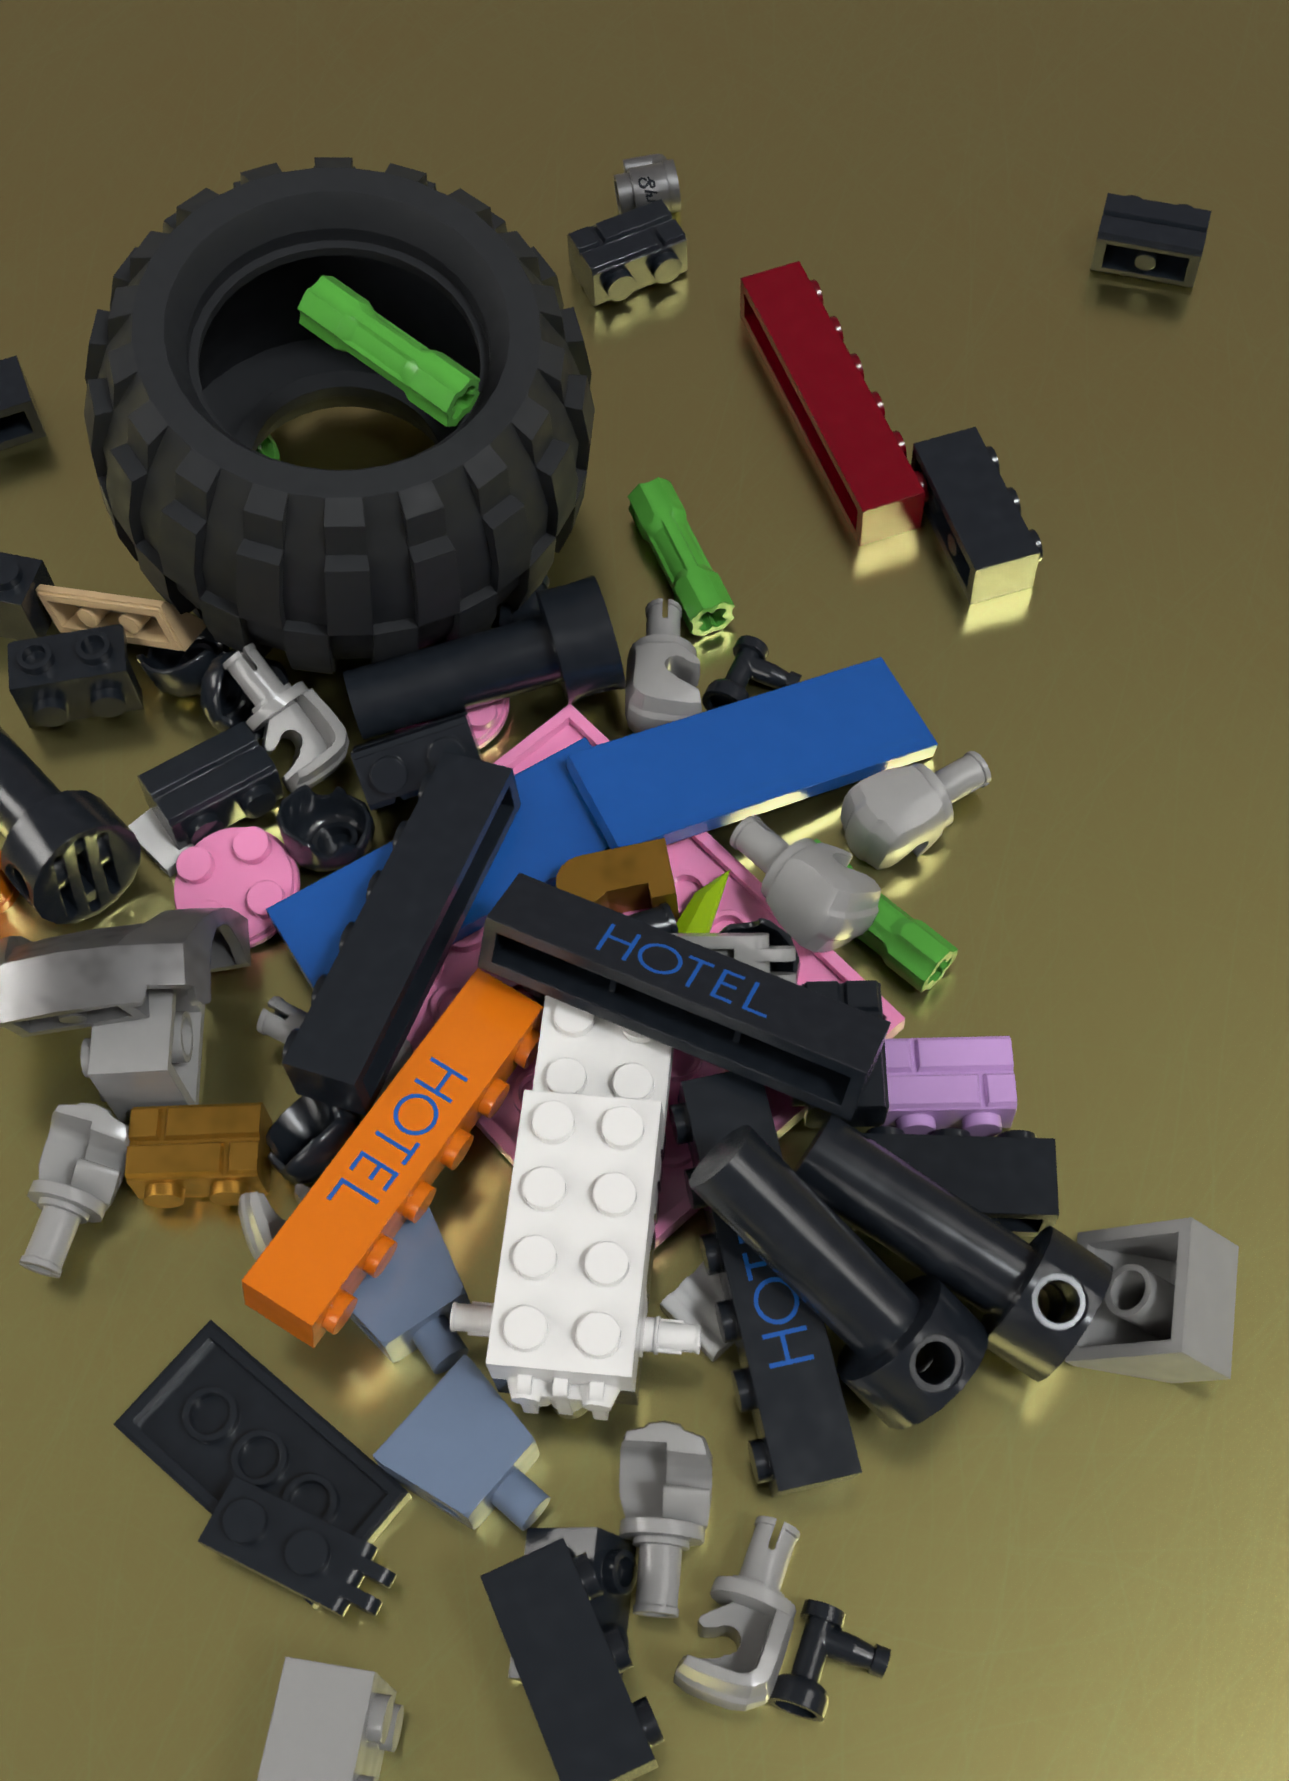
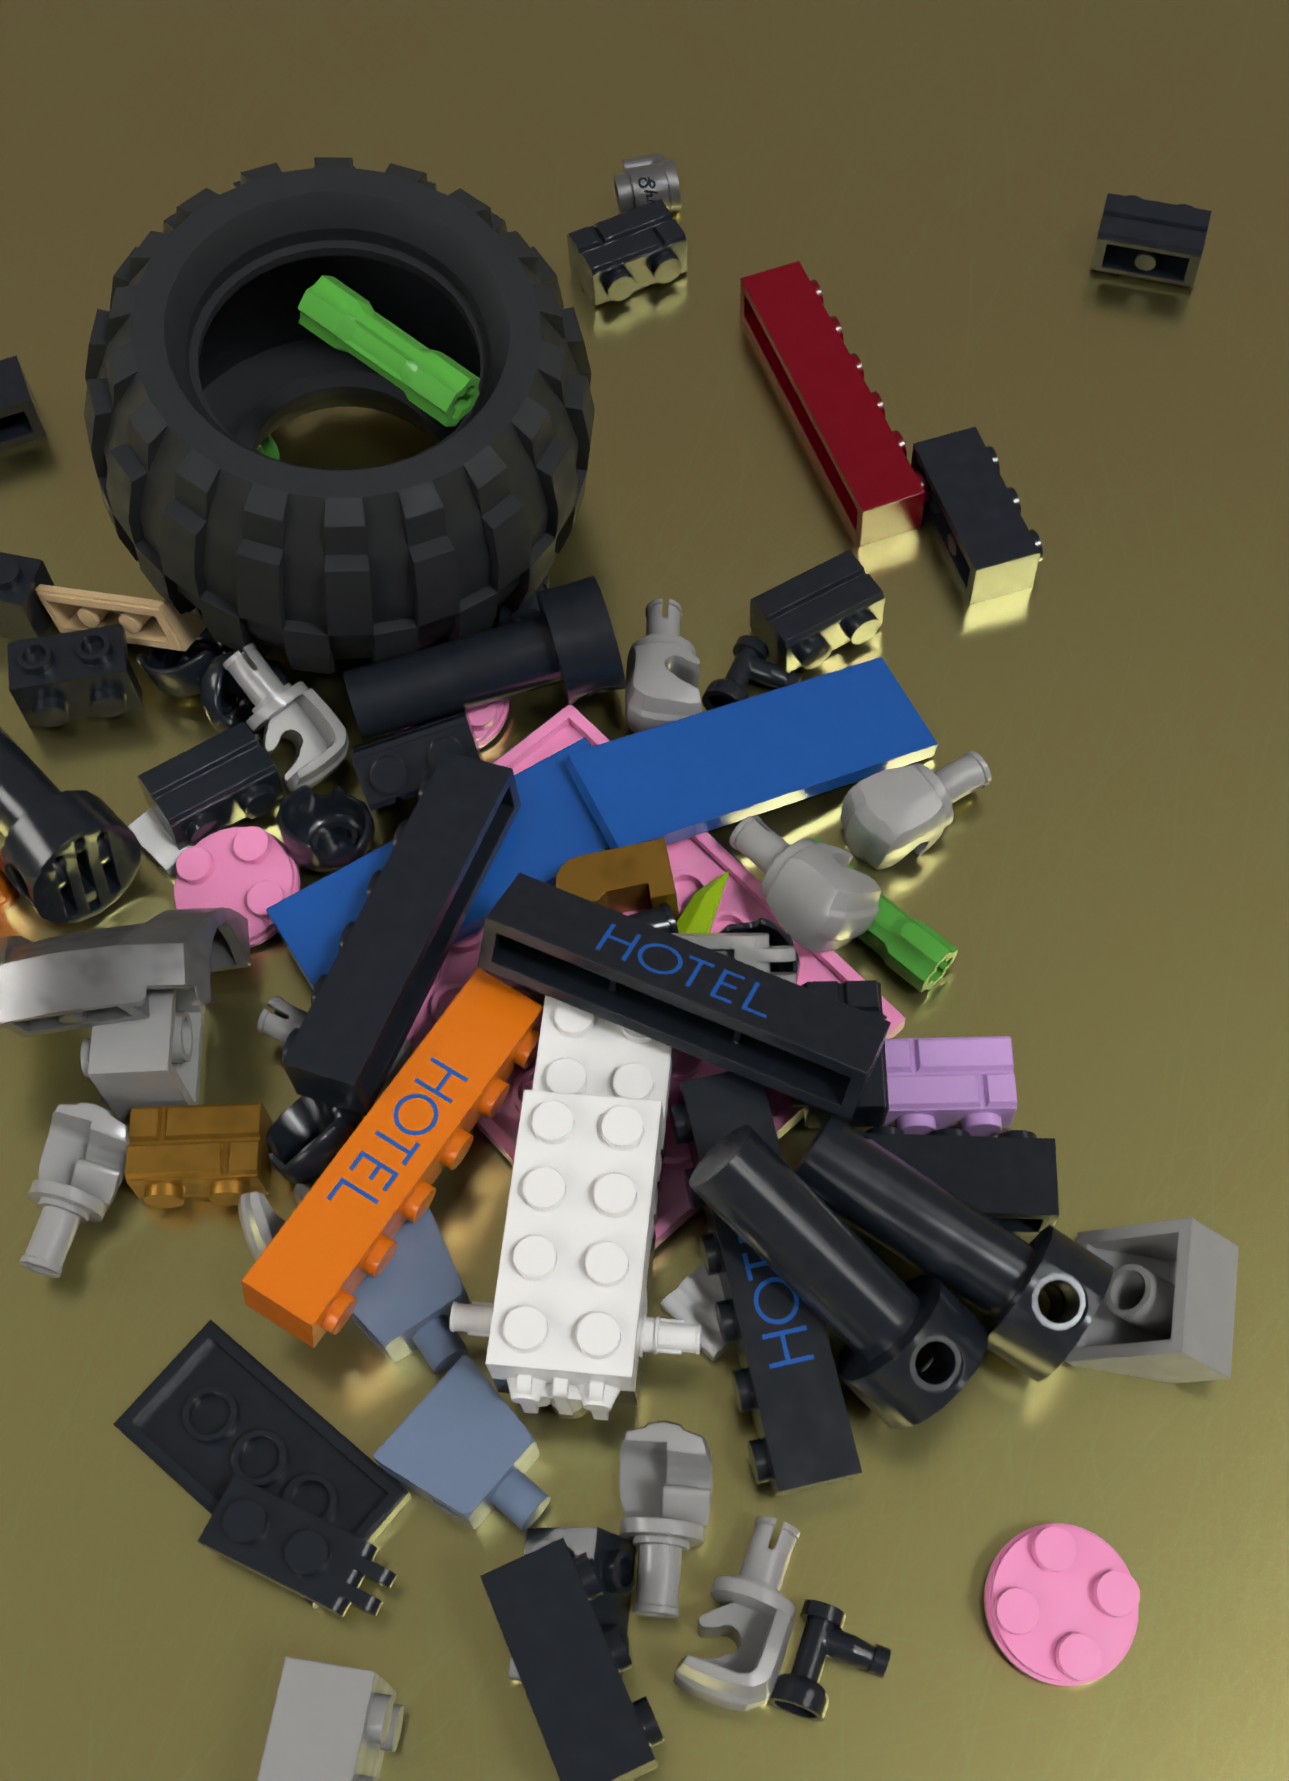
bright green axle [627,477,735,637] -> none
none -> black brick [750,550,885,673]
none -> bright pink piece [984,1523,1140,1686]

